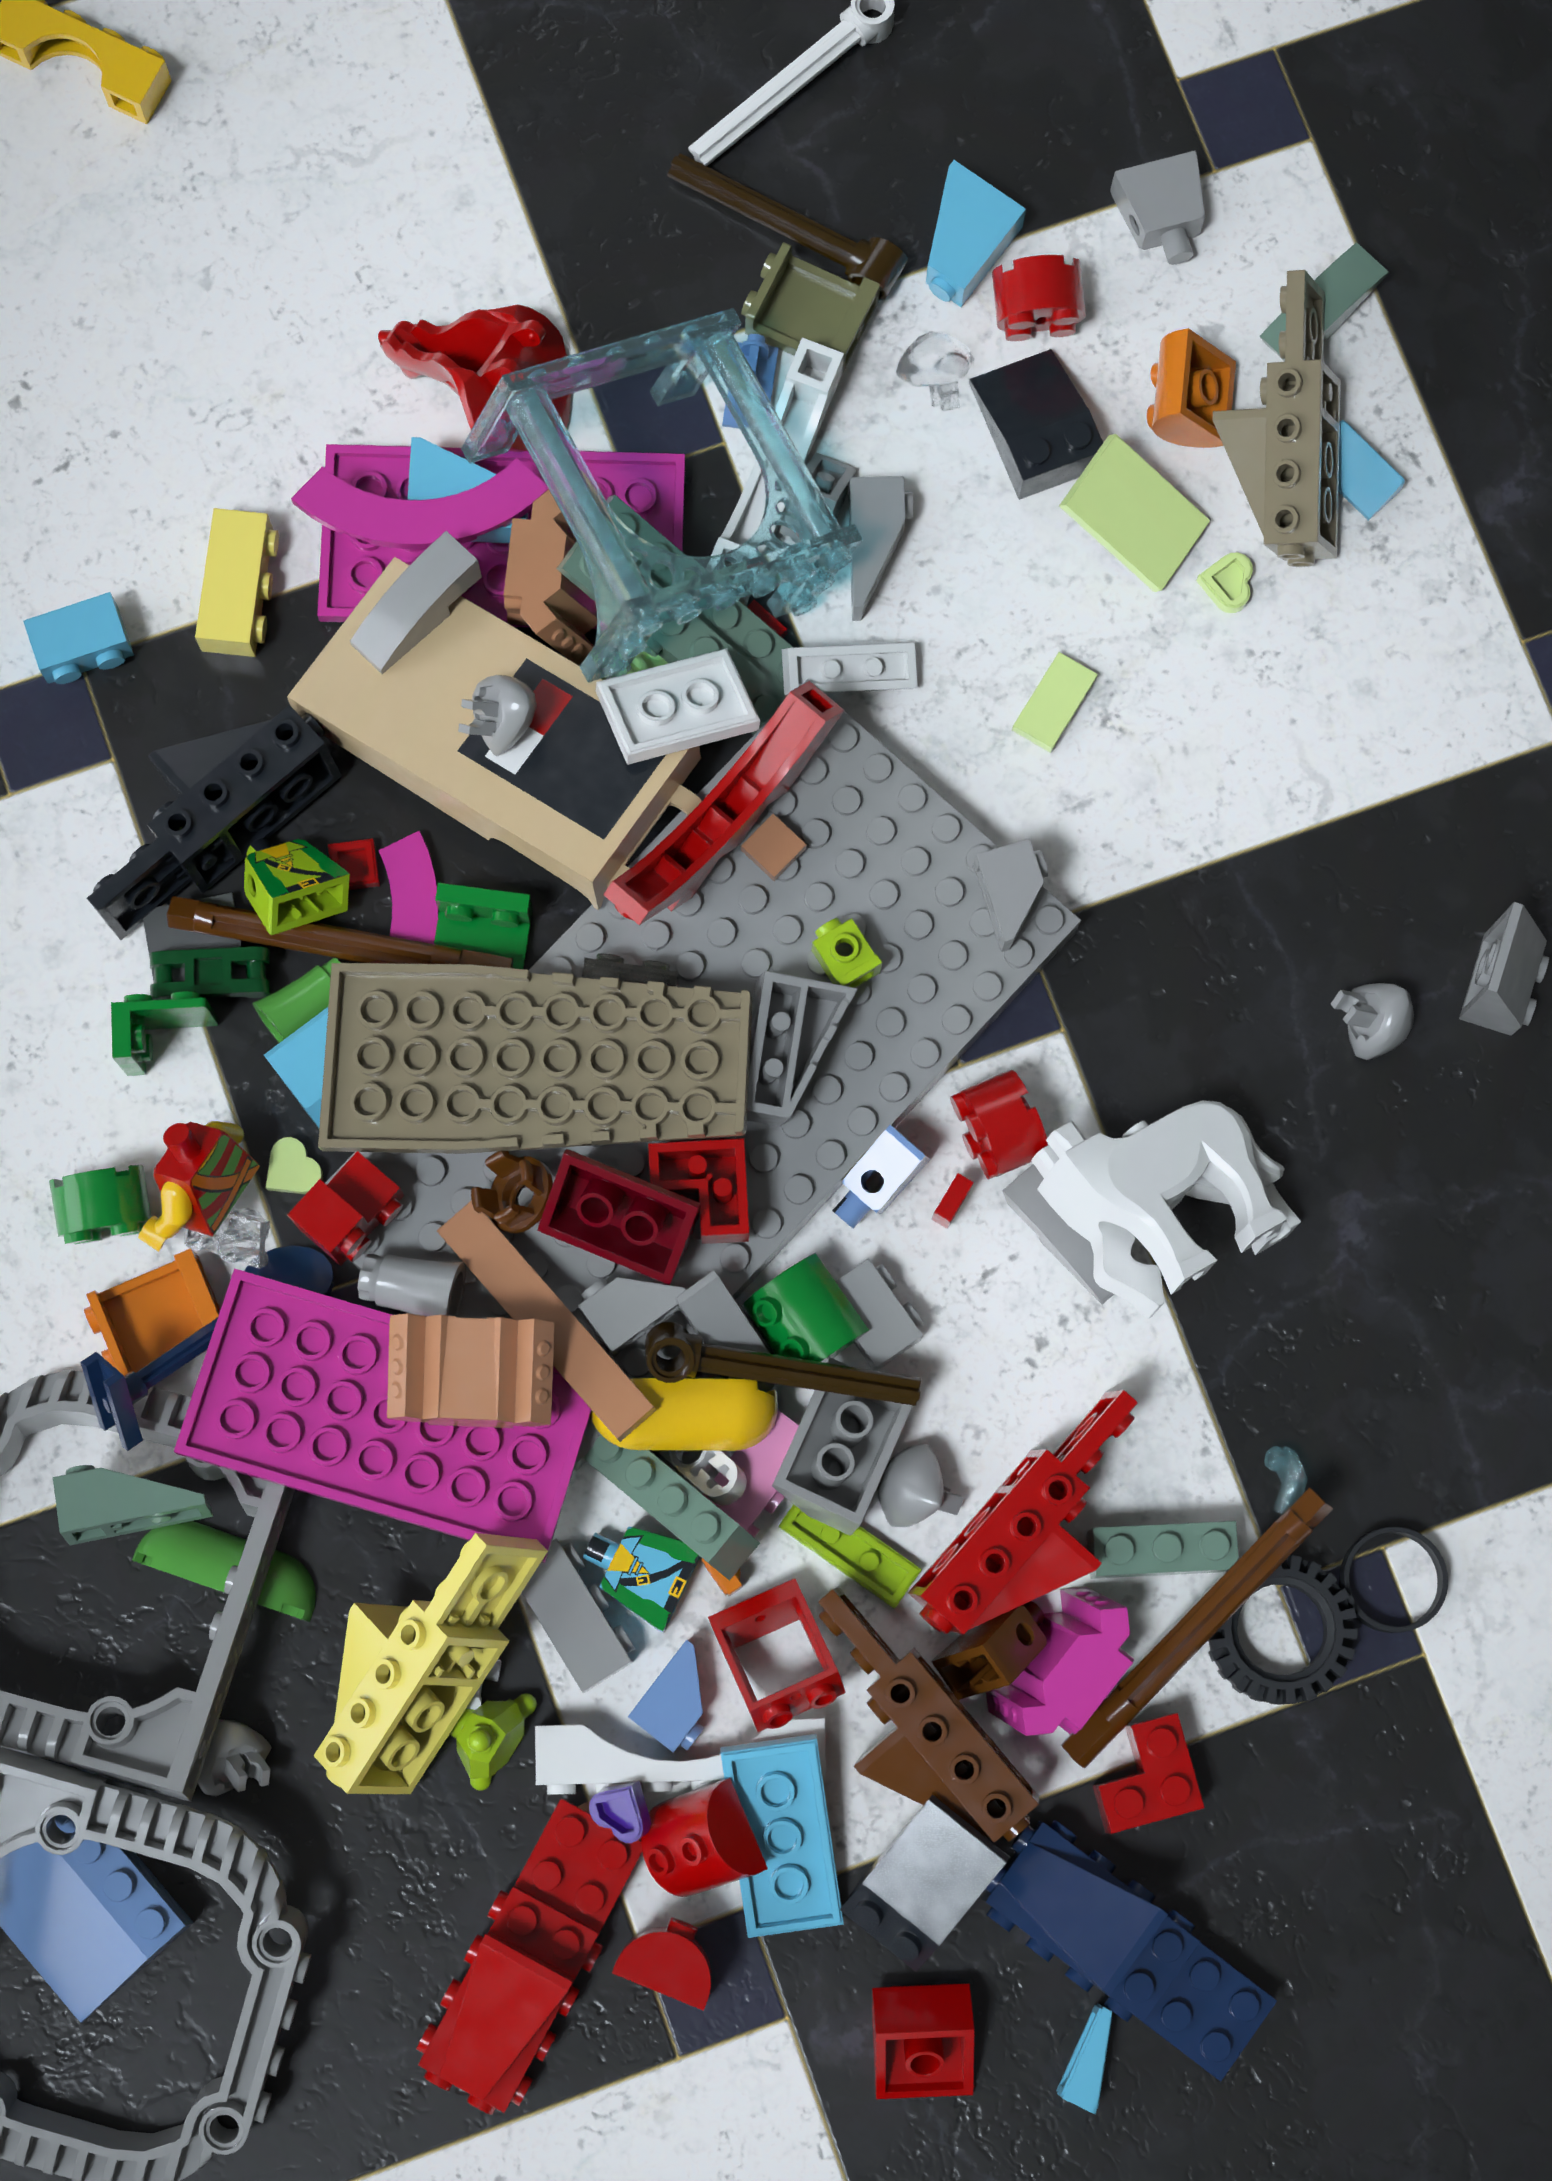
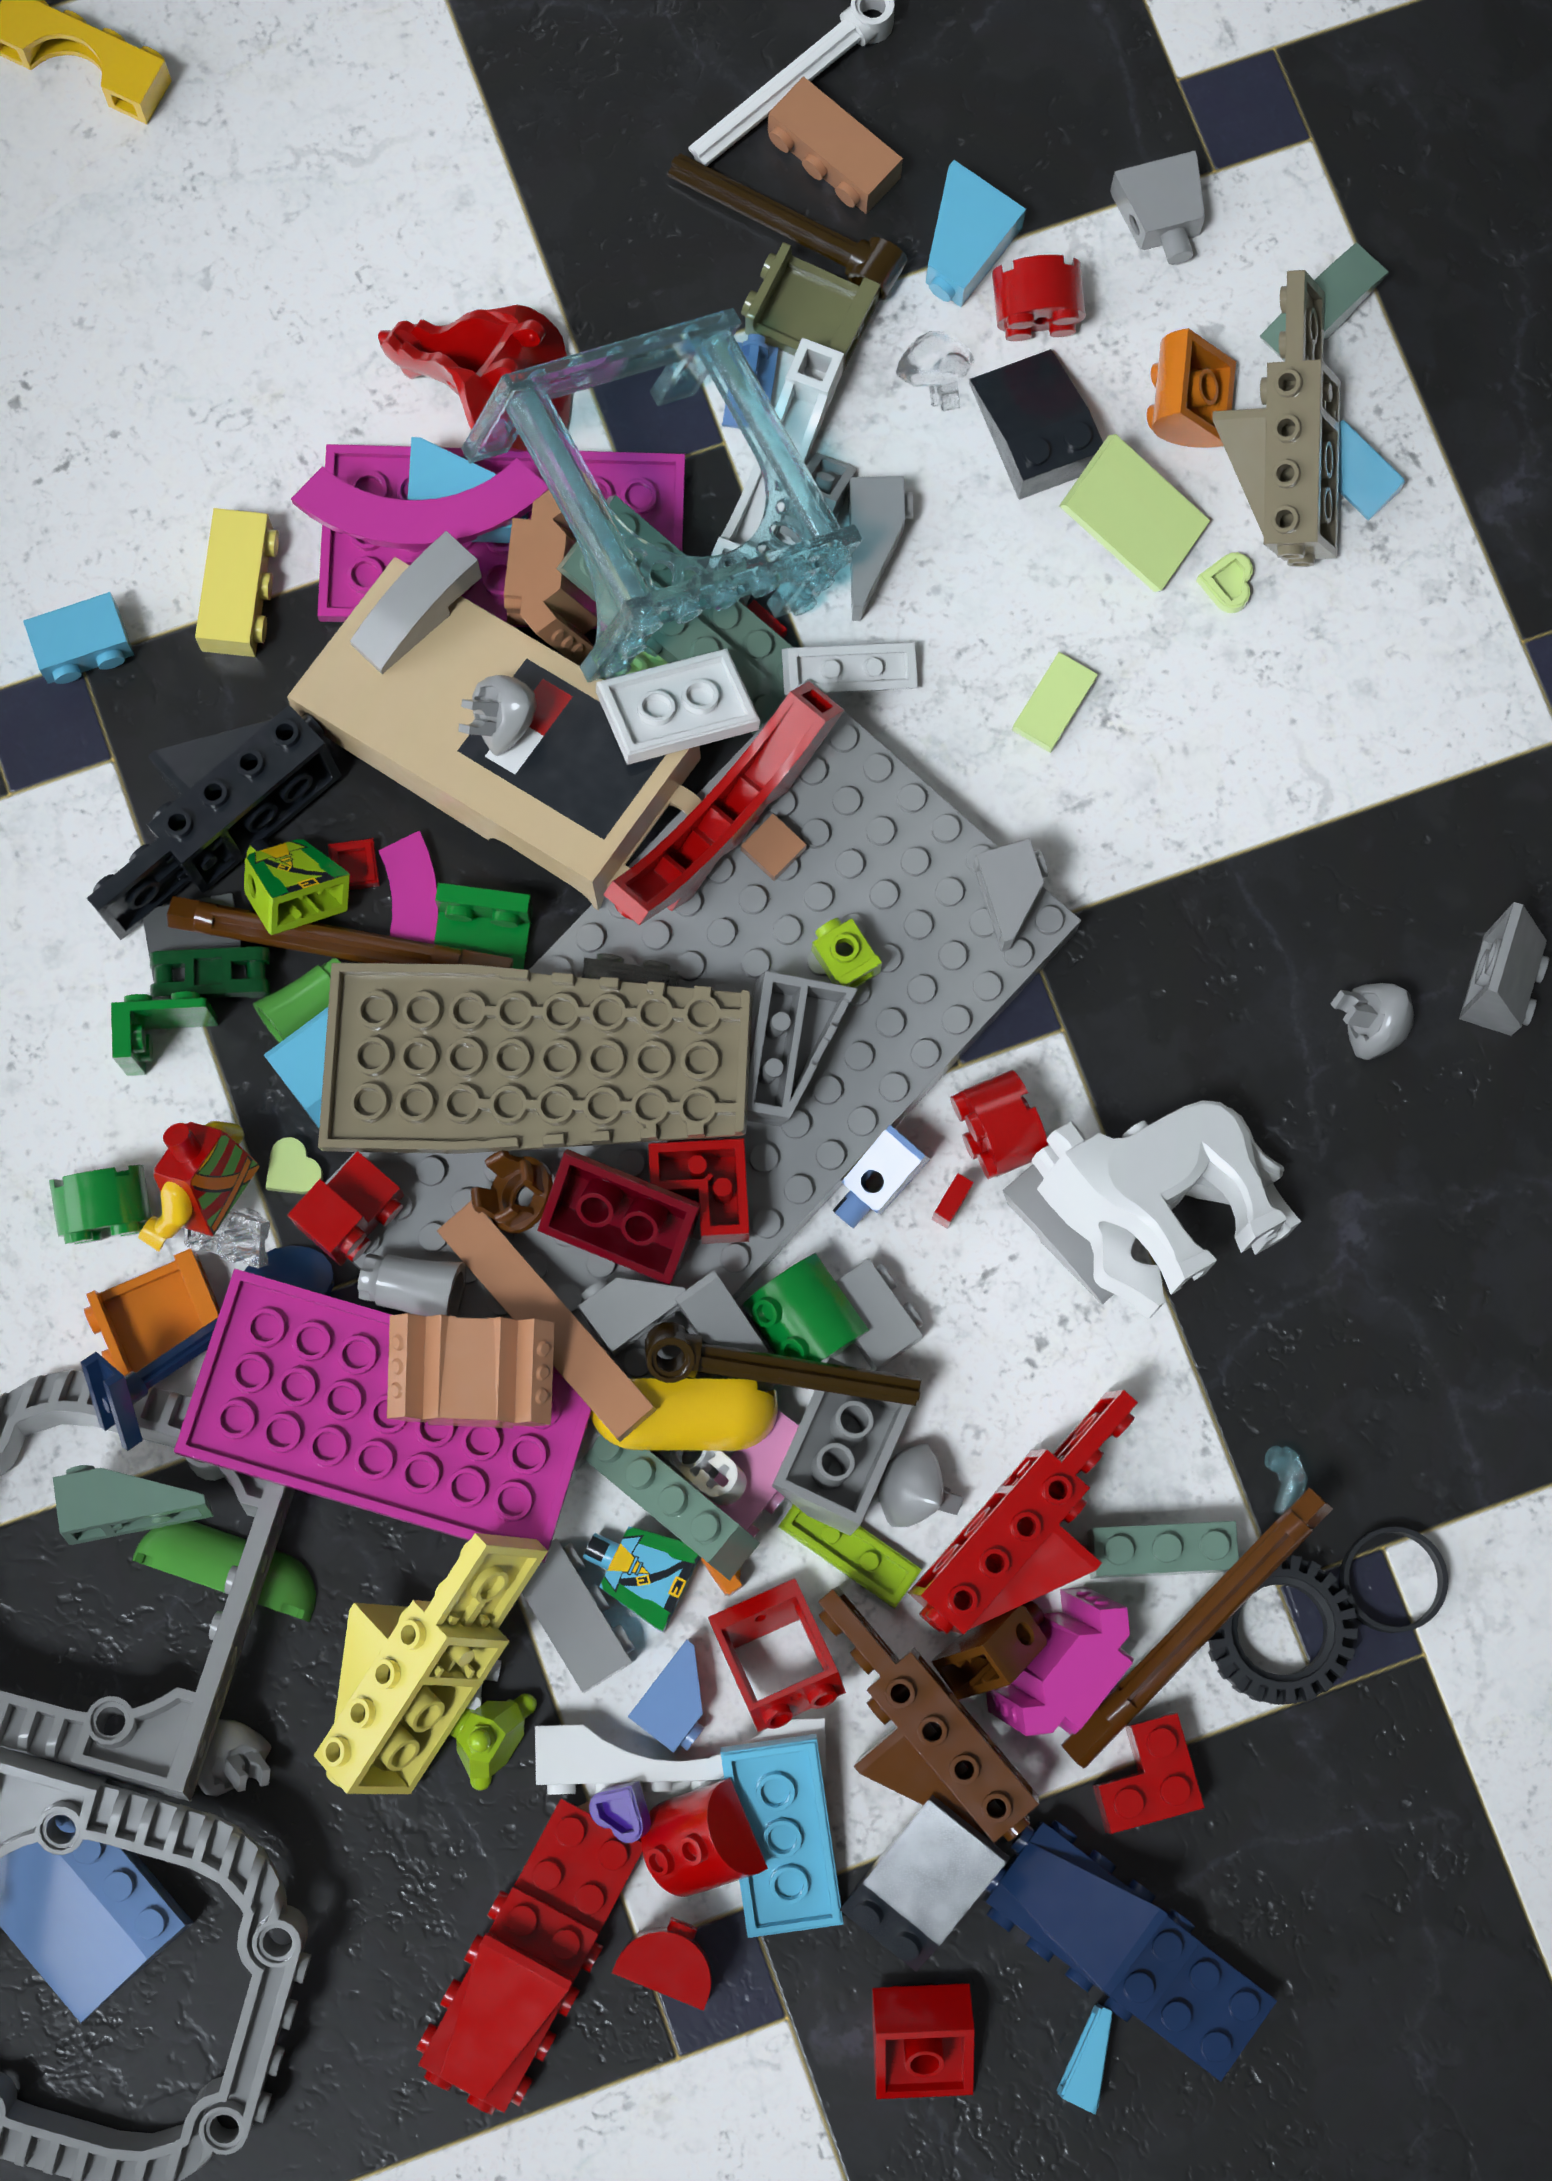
none -> nougat brick [768,76,903,214]

